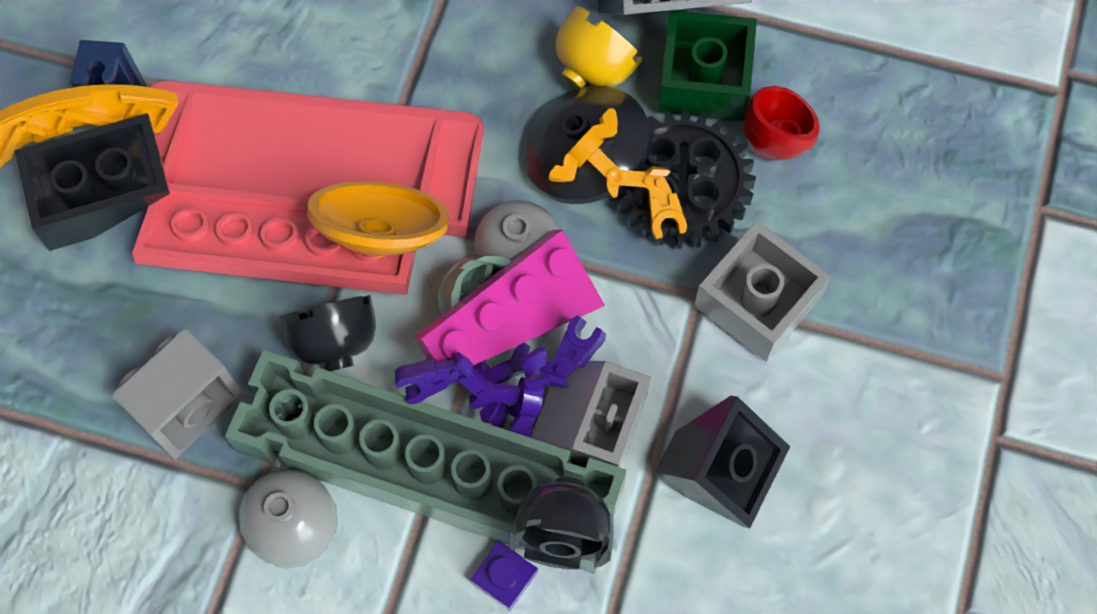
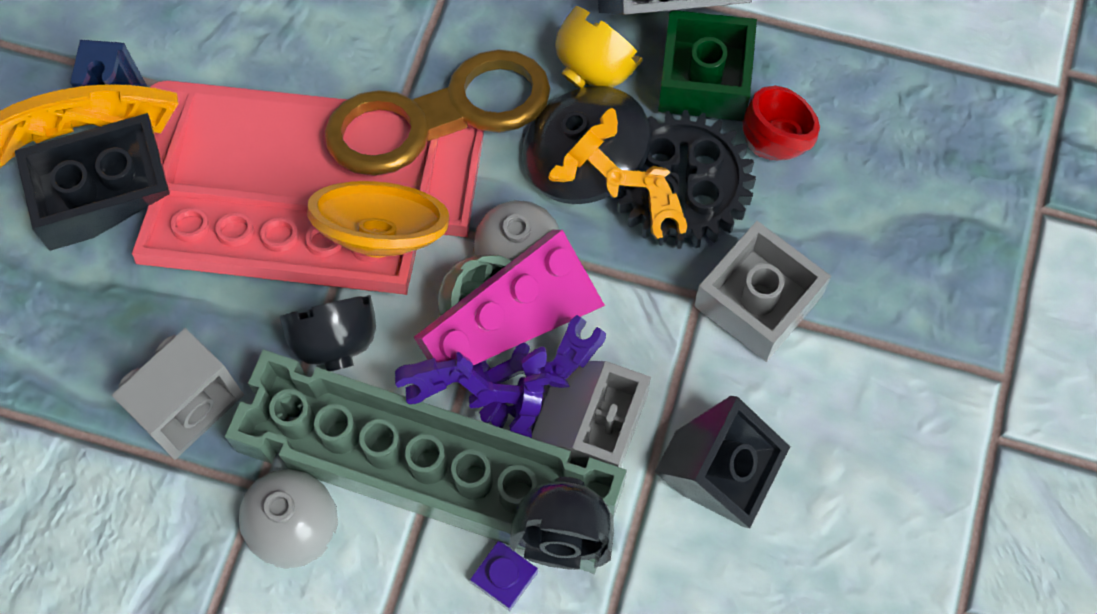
none -> pearl gold bar [325,49,551,176]

